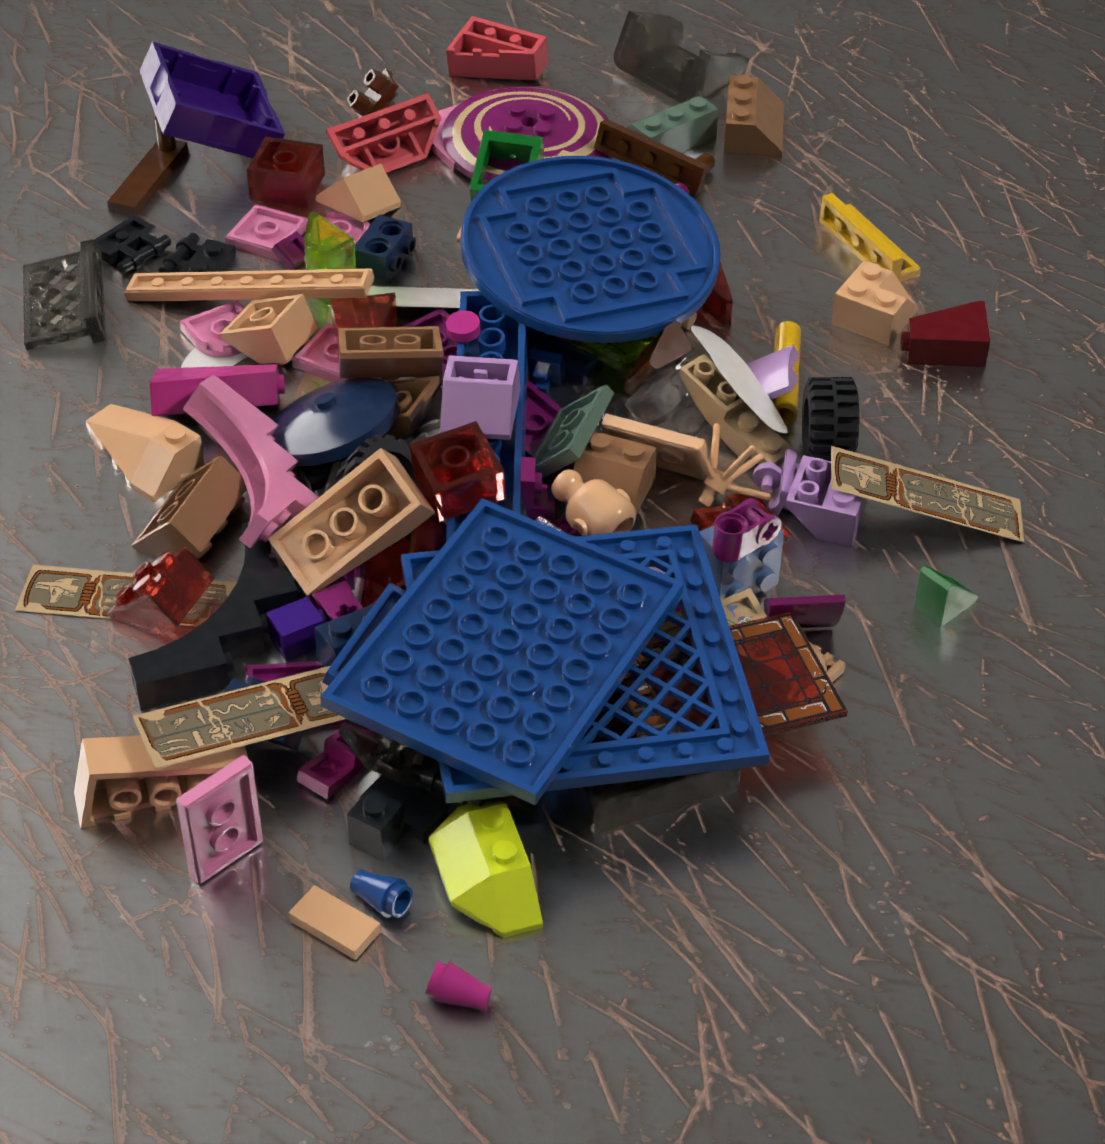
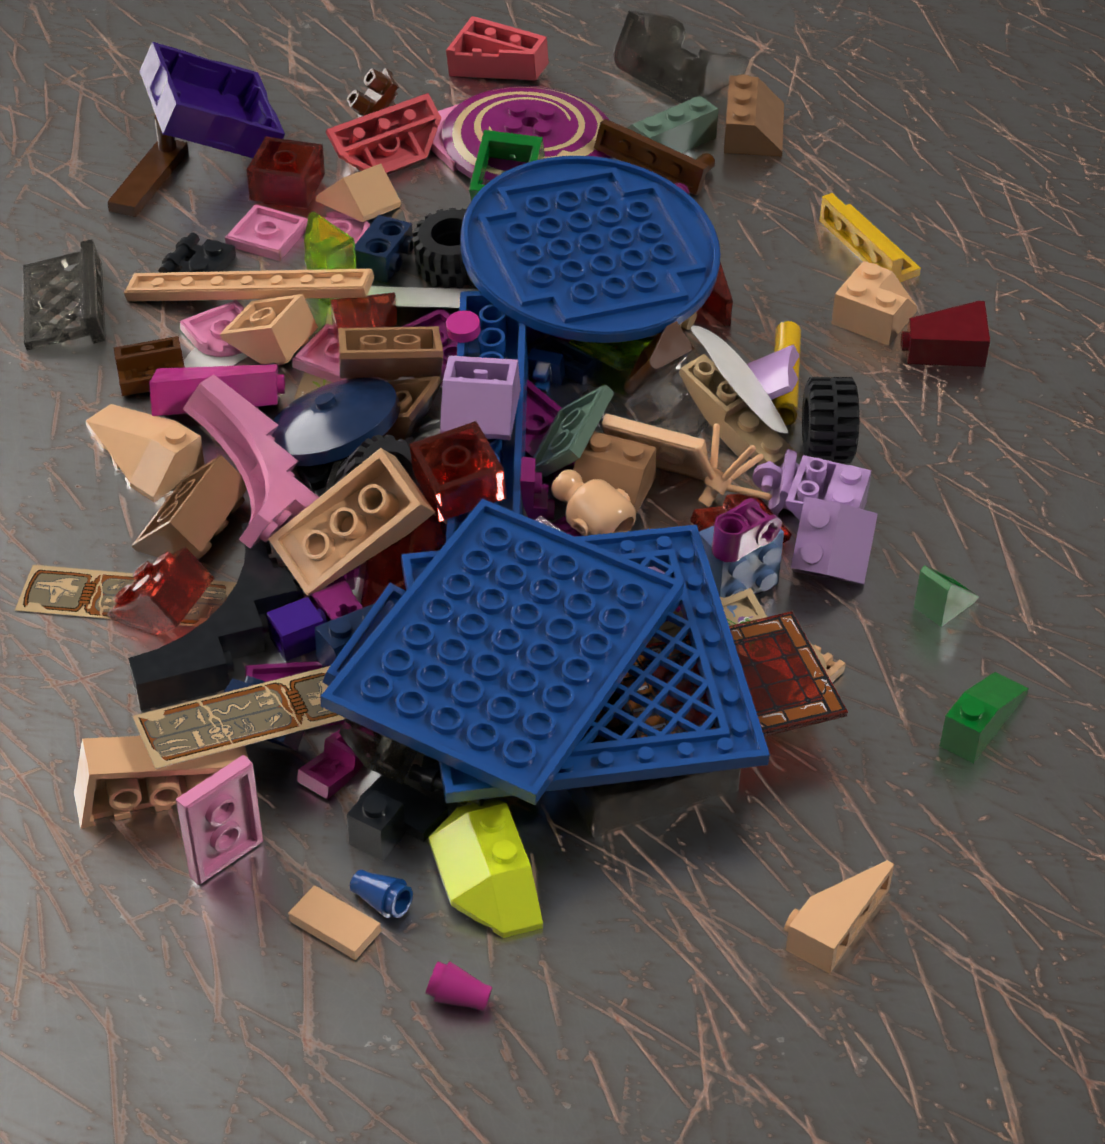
black plate [88,215,172,274] -> none
magenta tile [272,231,317,270] -> none
magenta slope [764,595,846,629] -> none
sticker [831,446,1024,543] -> none
none -> reddish brown slope [114,336,185,396]
none -> black tyre [412,208,474,289]
none -> light nougat slope [784,860,894,974]
none -> lavender slope [791,497,878,585]
none -> green slope [939,672,1029,764]

